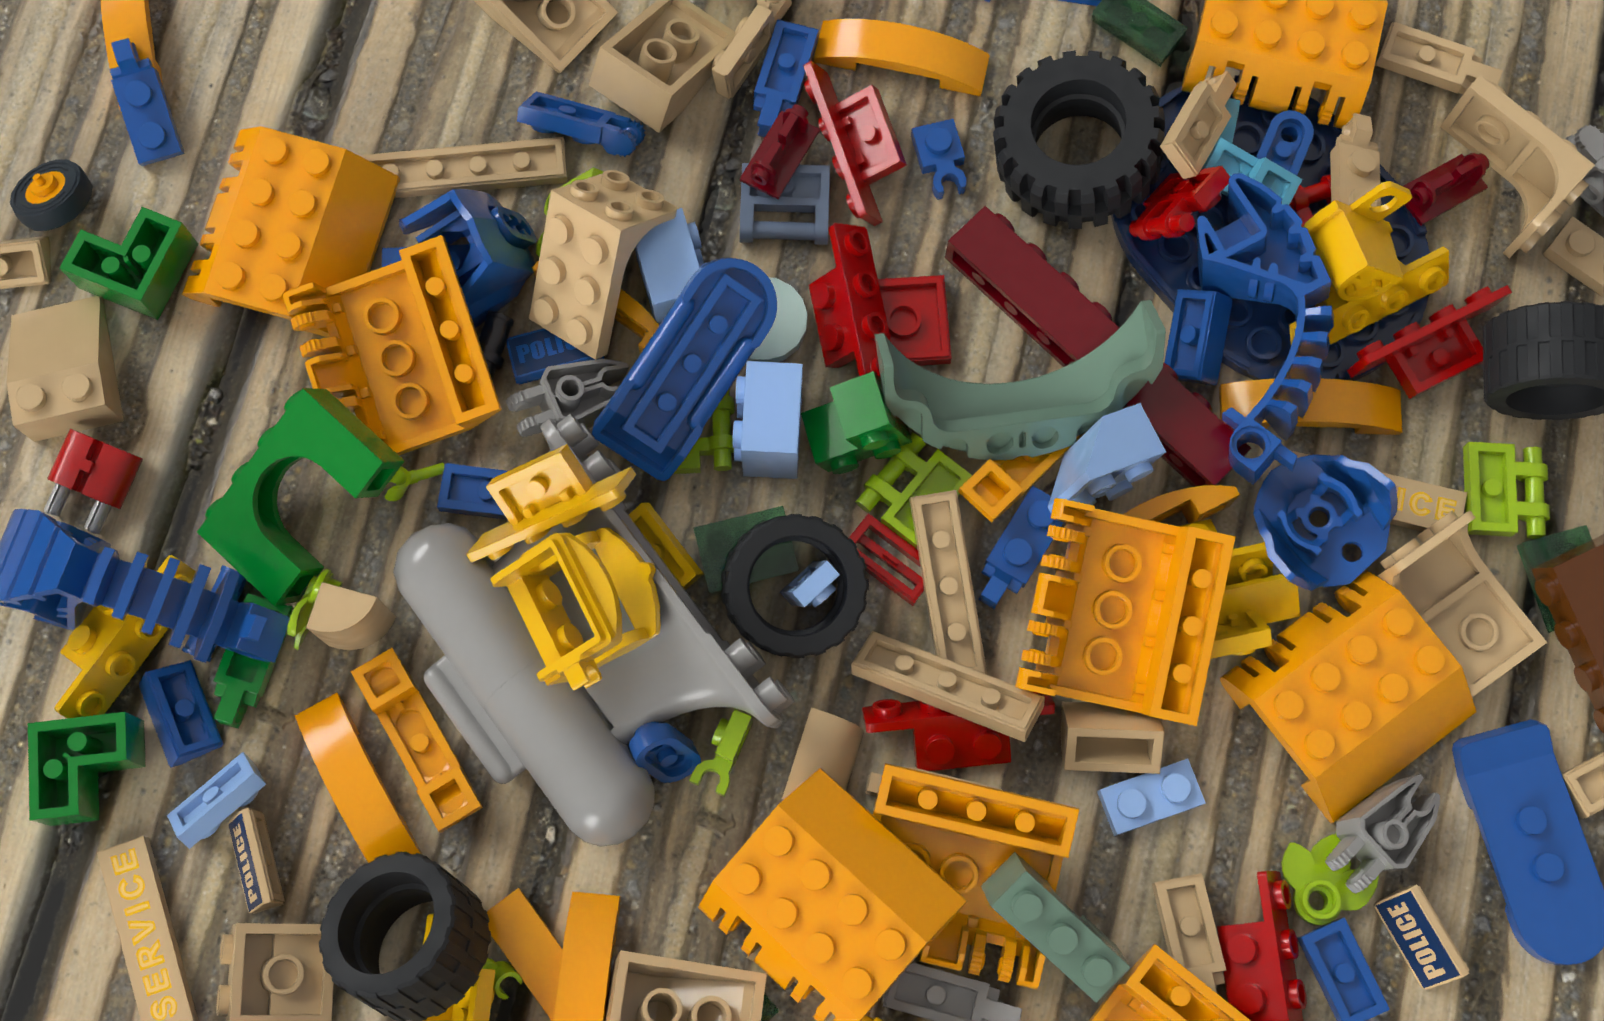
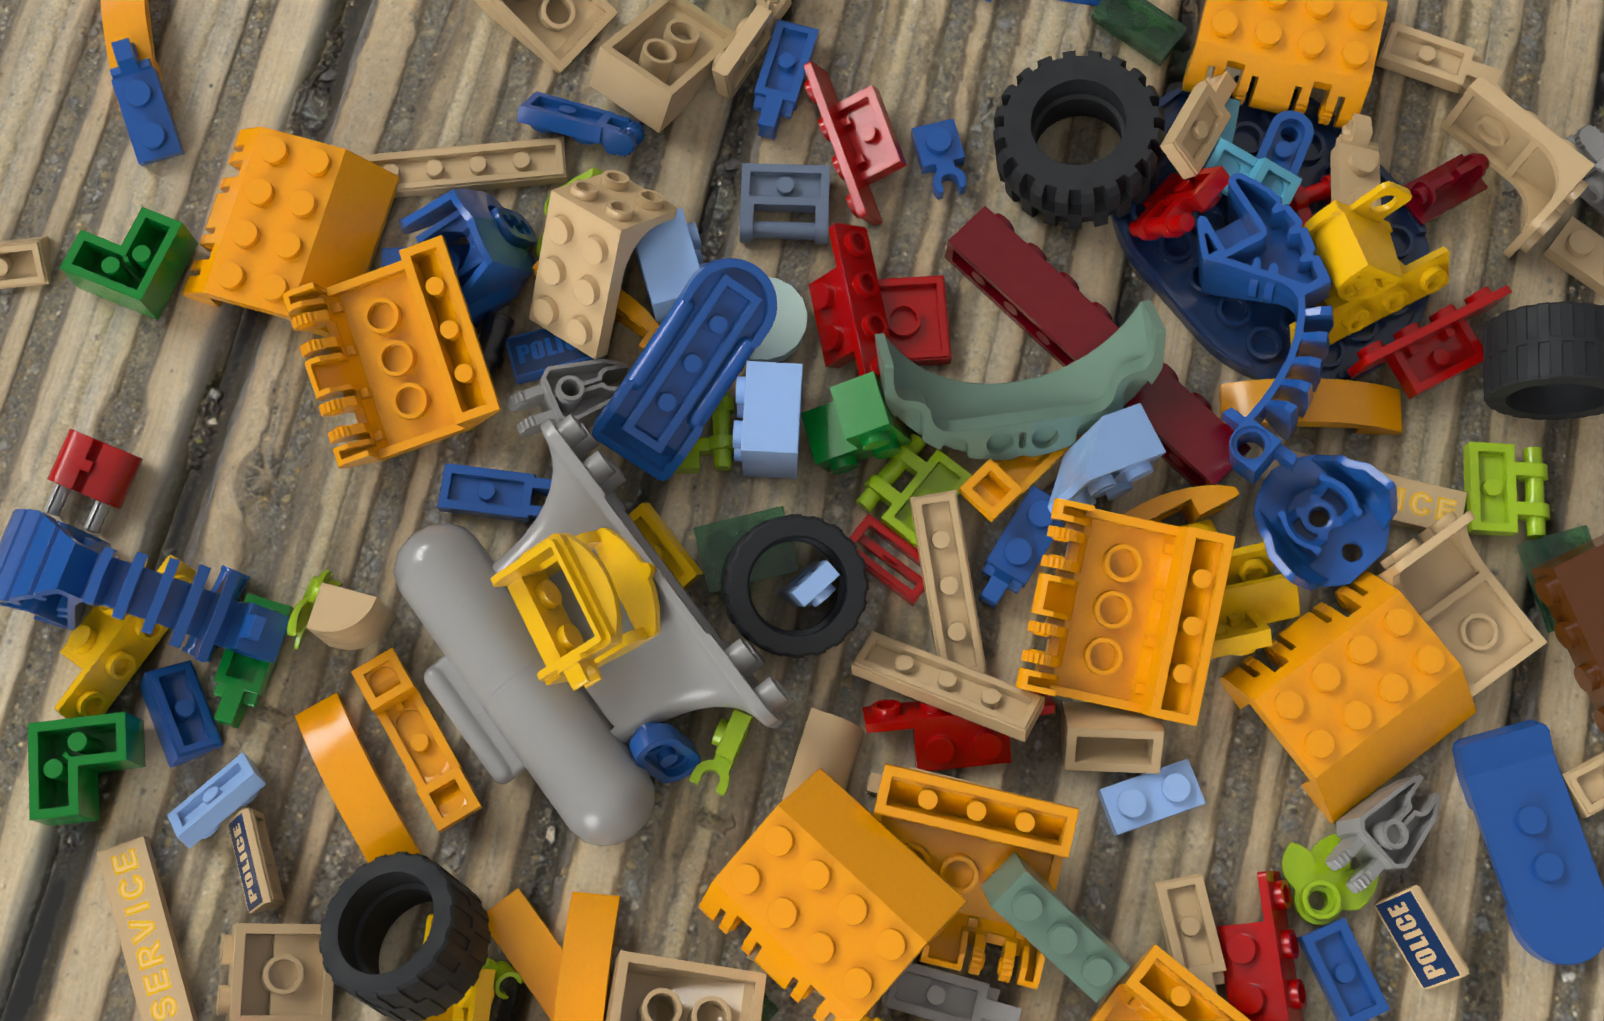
tan slope [7,296,124,442] -> none
black wheel [10,159,93,231] -> none
green arch [197,388,405,606] -> none
lime hand [384,462,444,501] -> none
yellow bracket [466,444,636,563] -> none
dark red hinge [739,104,820,200] -> none
light orange slope [814,19,990,96] -> none
blue slope [1164,289,1232,385] -> none

